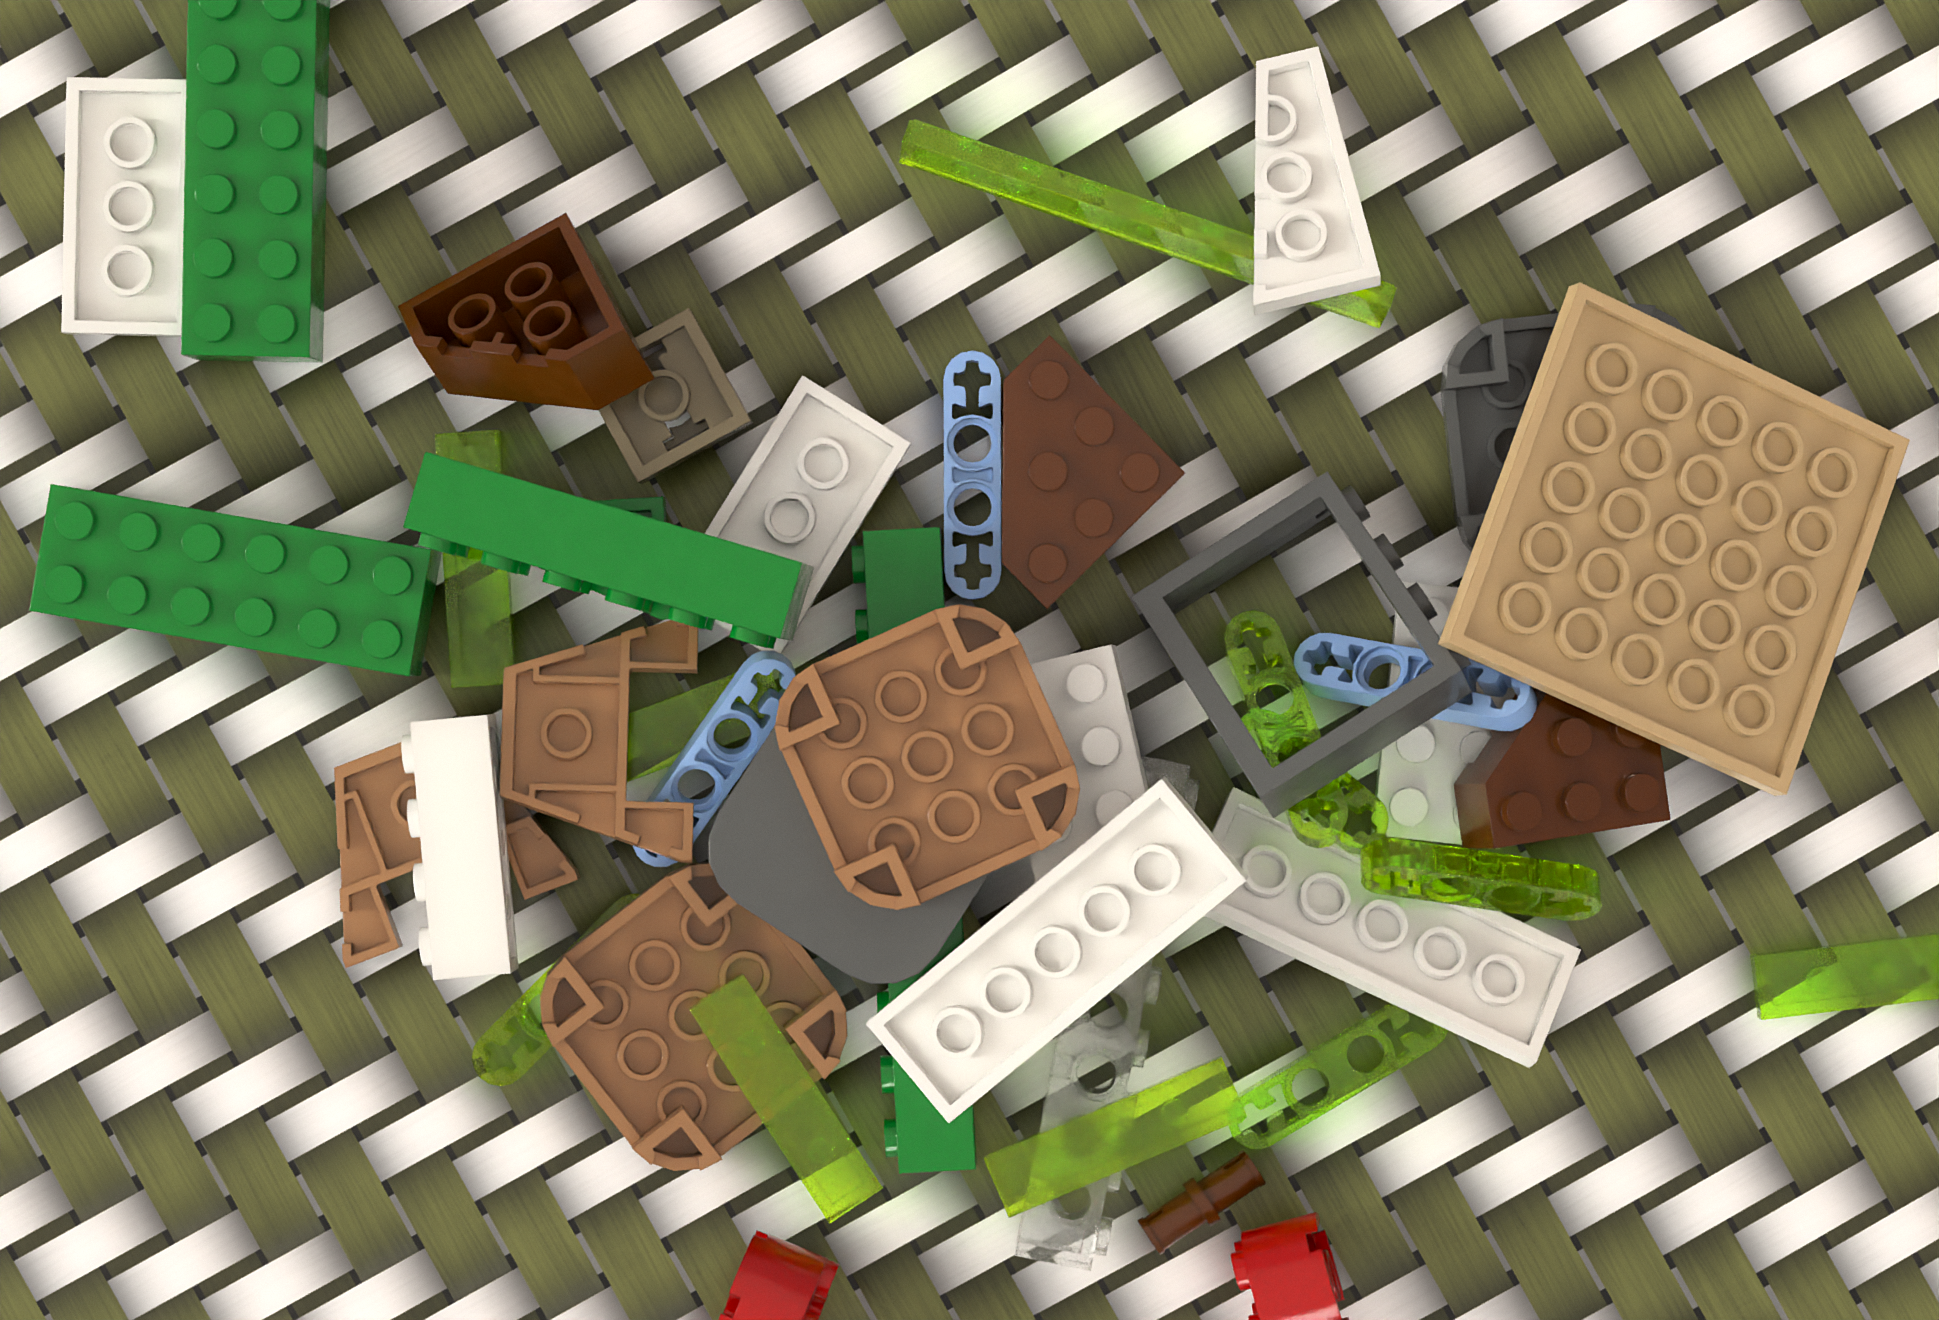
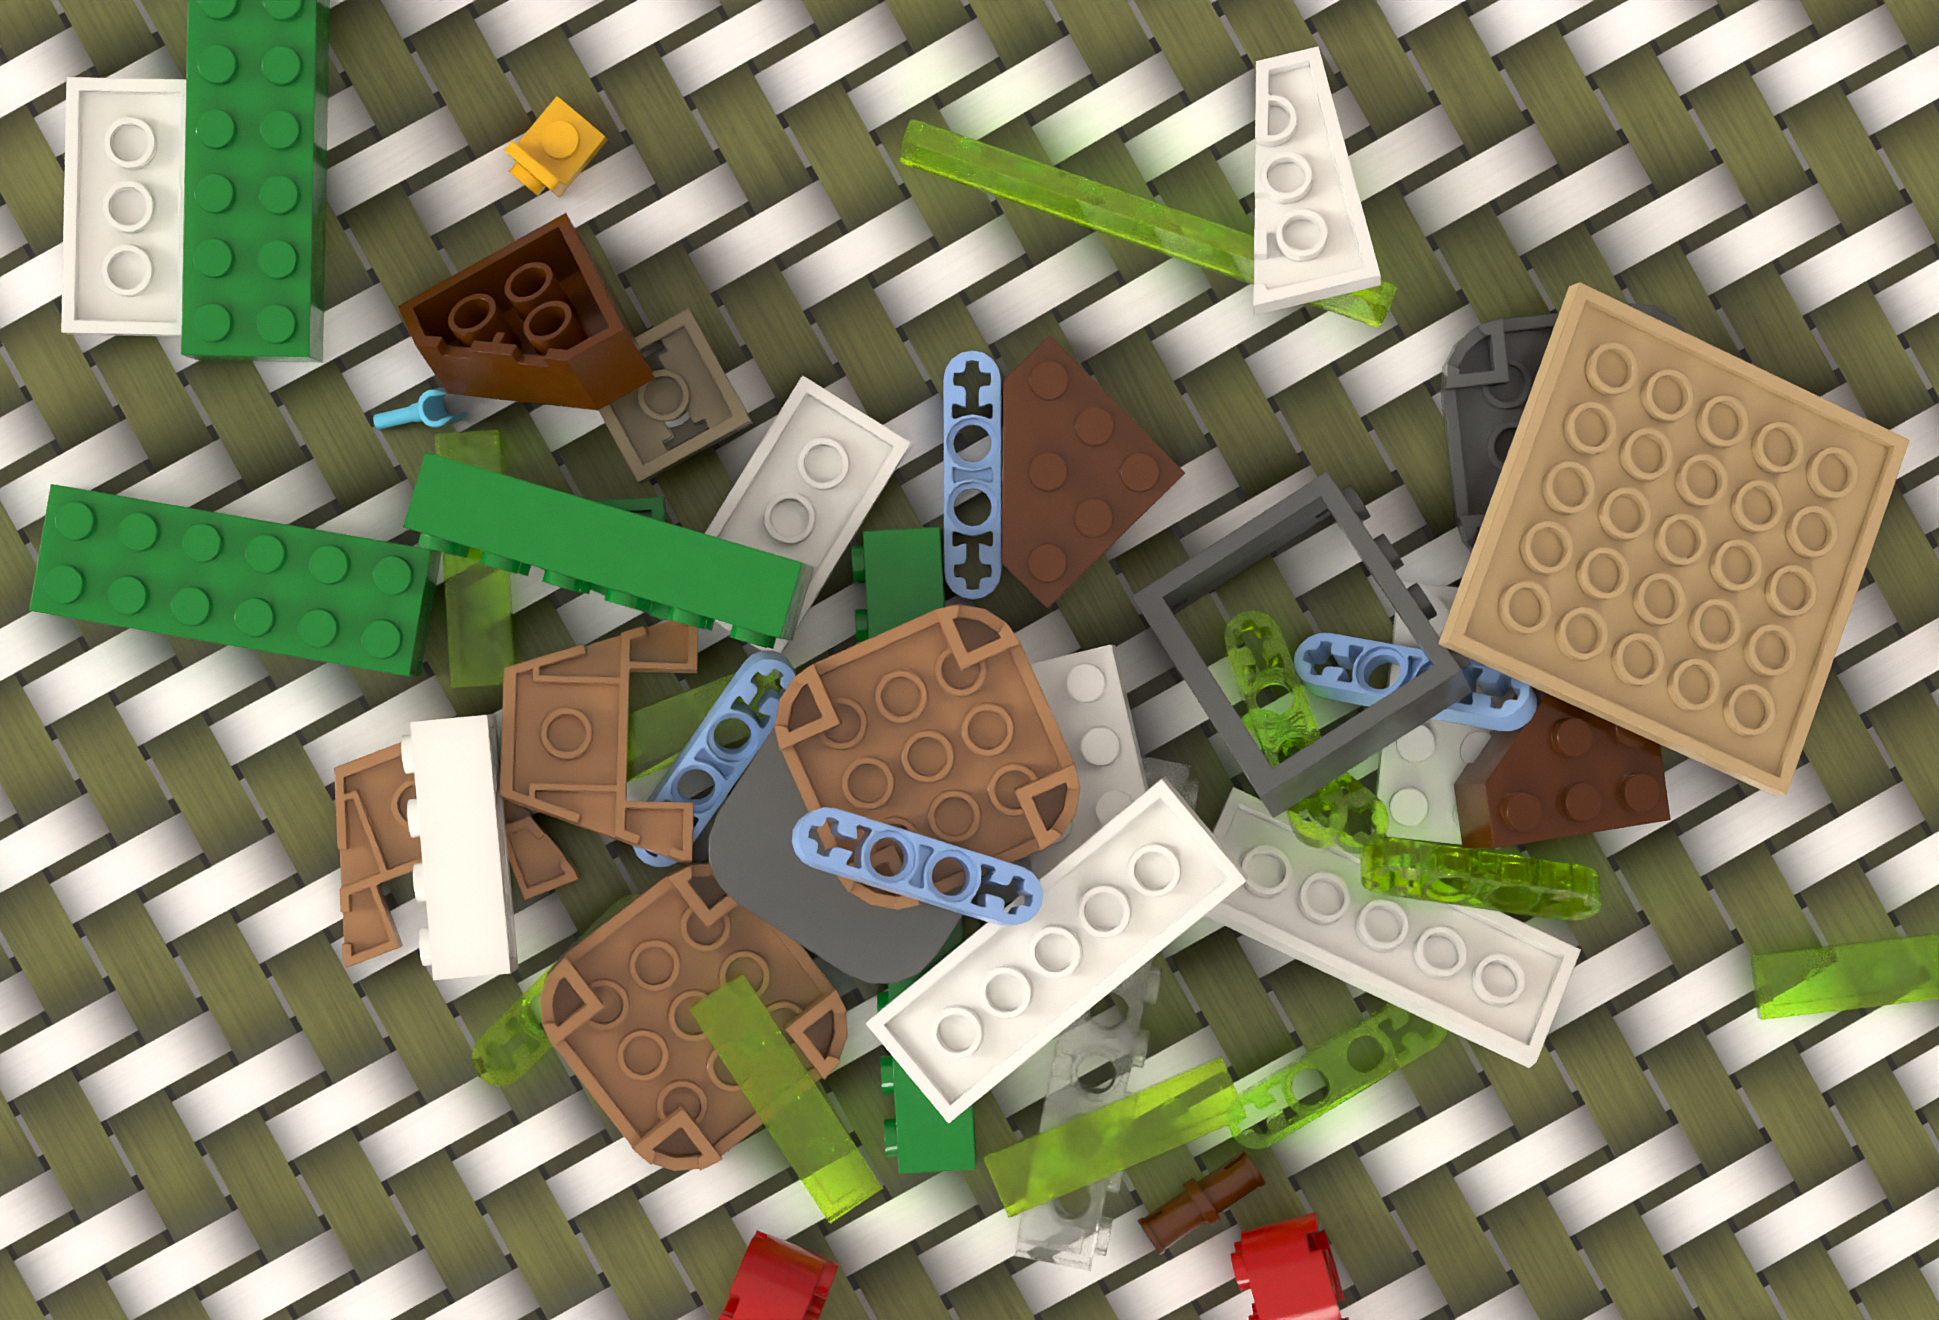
none -> medium azure hand [373,387,467,430]
none -> yellow bracket [504,96,608,198]
none -> light blue beam [792,807,1043,926]

